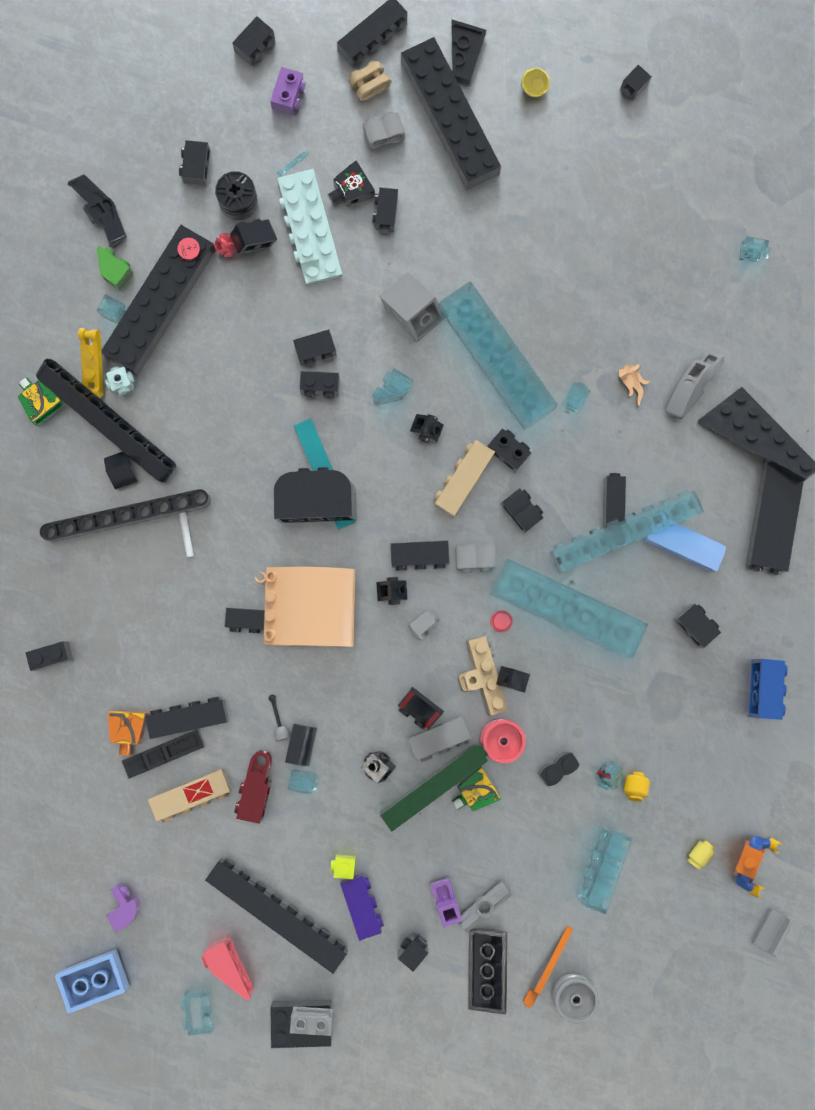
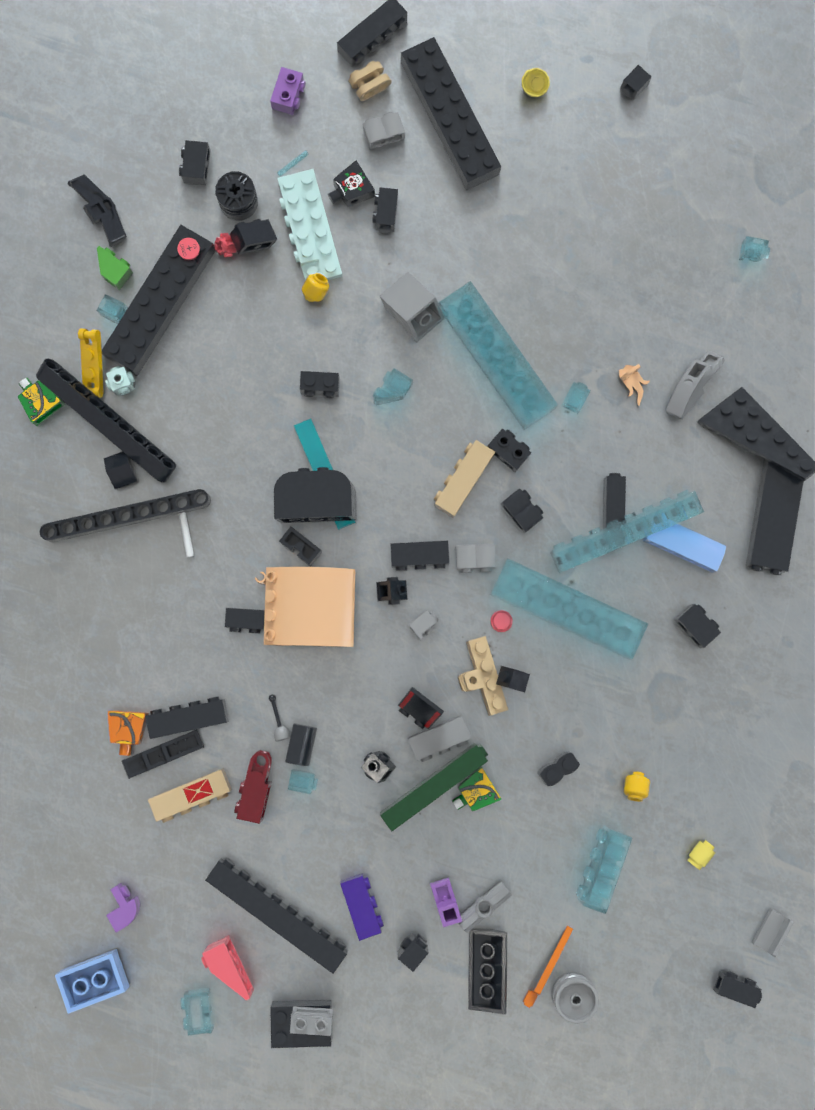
black brick [25,641,73,671] -> none
black brick [232,16,275,65] -> none
black brick [293,329,337,367] -> none
neon yellow brick [330,854,356,879] -> none
black brick [410,414,444,443] -> none
black wing [451,19,487,84] -> none
coral wheel [479,719,526,763] -> none
clear light blue head [595,761,625,791] -> none
torso [733,836,782,898] -> none
blue brick [748,659,788,720] -> none
none -> black brick [279,526,322,567]
none -> yellow head [302,273,329,302]
none -> black brick [713,971,762,1008]

